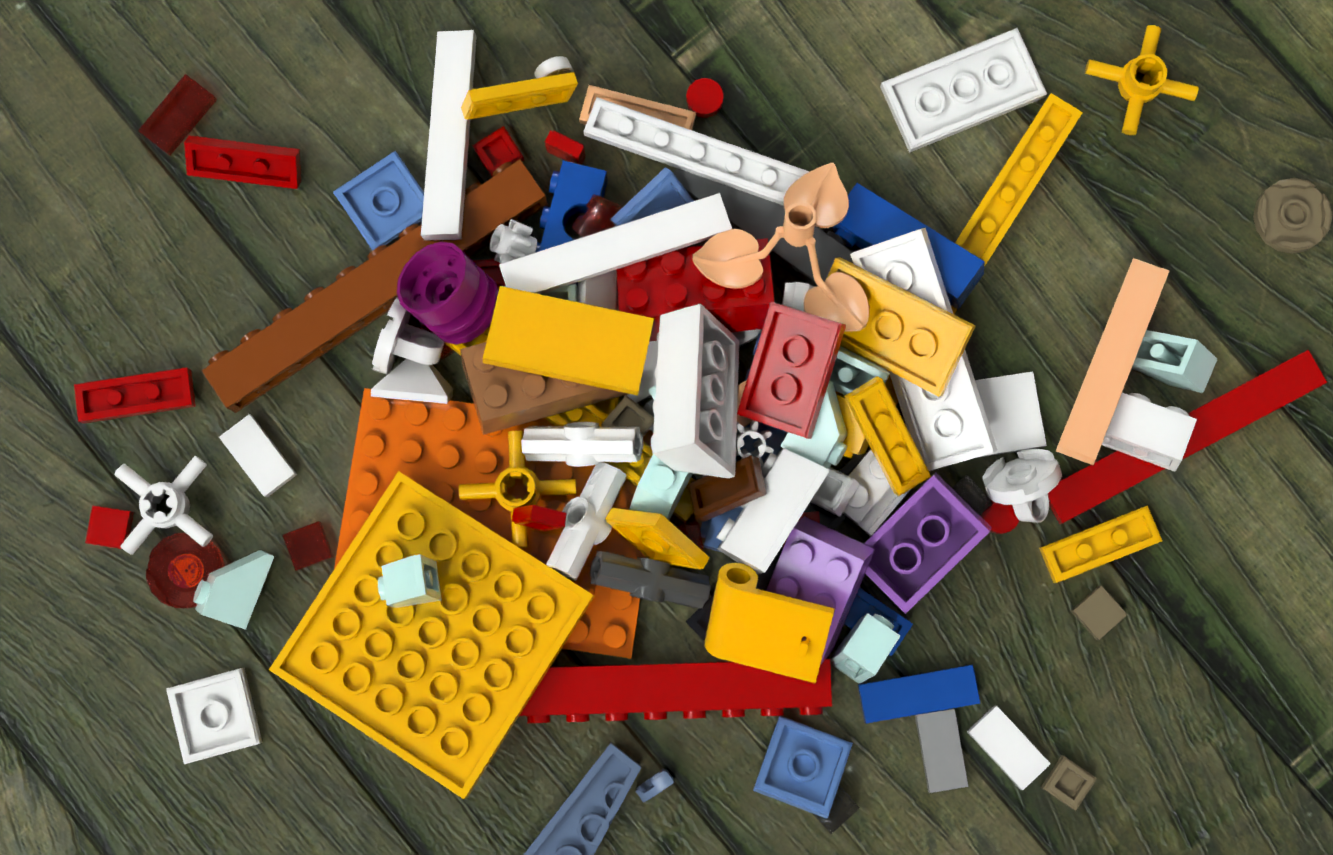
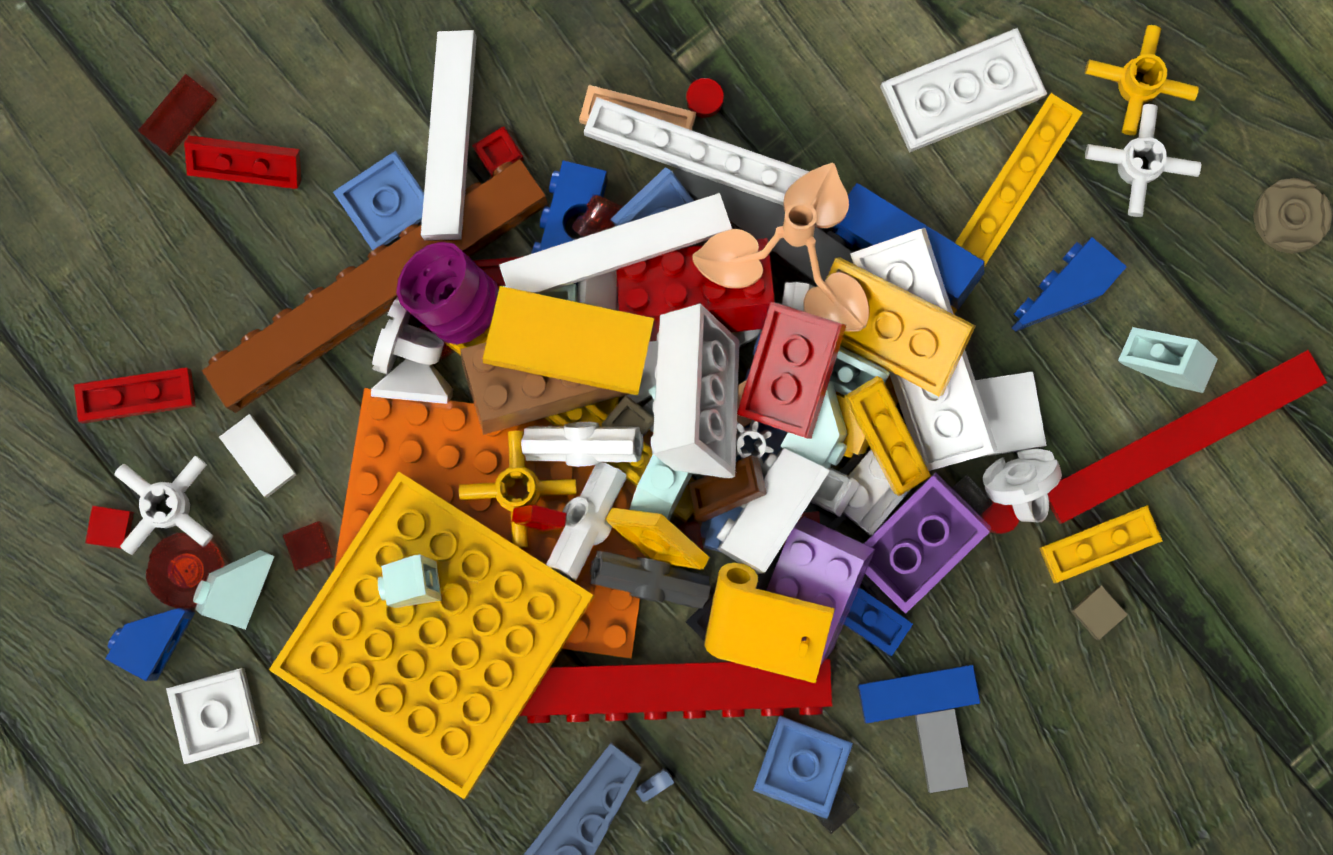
yellow tile [461,72,578,120] -> none
white gear [490,219,537,264] -> none
white tile [535,56,574,78] -> none
red tile [544,130,586,165] -> none
light aqua slope [830,613,900,684] -> none
white tile [967,705,1051,790] -> none
dark tan tile [1040,755,1097,811] -> none
light nougat tile [1056,258,1169,465] -> none
white brick [1102,392,1197,472] -> none
none -> blue slope [105,608,195,681]
none -> blue slope [1012,237,1127,332]
none -> white bar [1085,104,1201,217]

